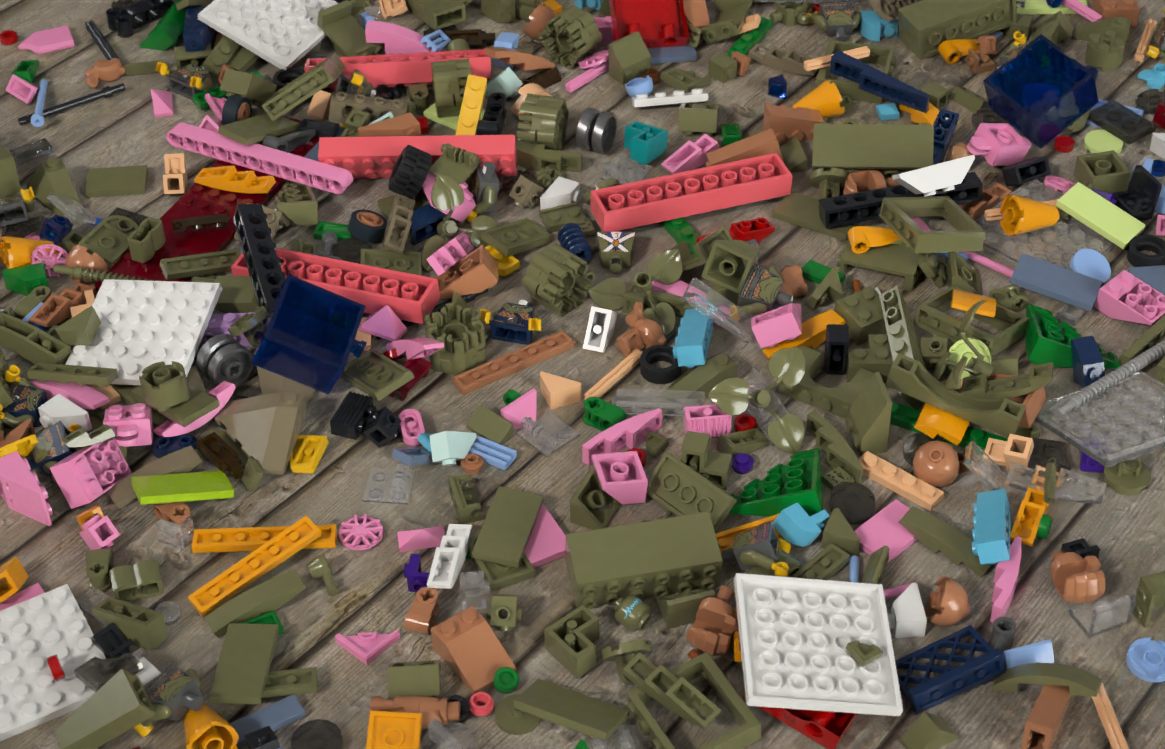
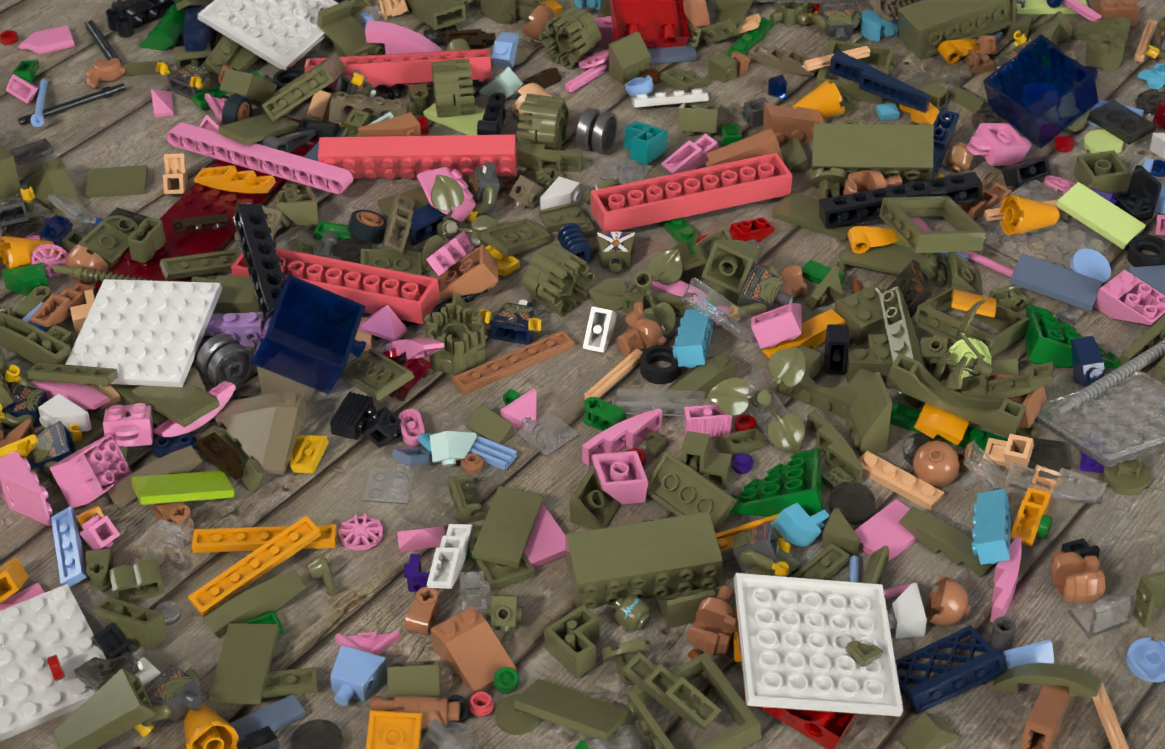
olive slope [55,306,101,345] -> none
slope [61,424,116,447] -> none
olive brick [139,361,190,412] -> none
olive tile [227,306,270,347] -> none
black tyre [388,145,431,199] -> none
light blue tile [421,29,452,52] -> none
olive hinge [429,143,482,185] -> none
yellow brick [455,74,487,135] -> none
nougat slope [485,47,555,70] -> none
light nougat slope [540,371,582,410] -> none
white wedge [892,155,975,197] -> none
olive piece [1044,458,1056,509] -> none
none -> light blue plate [51,506,87,587]
none -> light blue torso [330,645,387,706]
none -> dark grey brick [742,97,768,128]
none -> clear smoke tile [887,259,932,318]

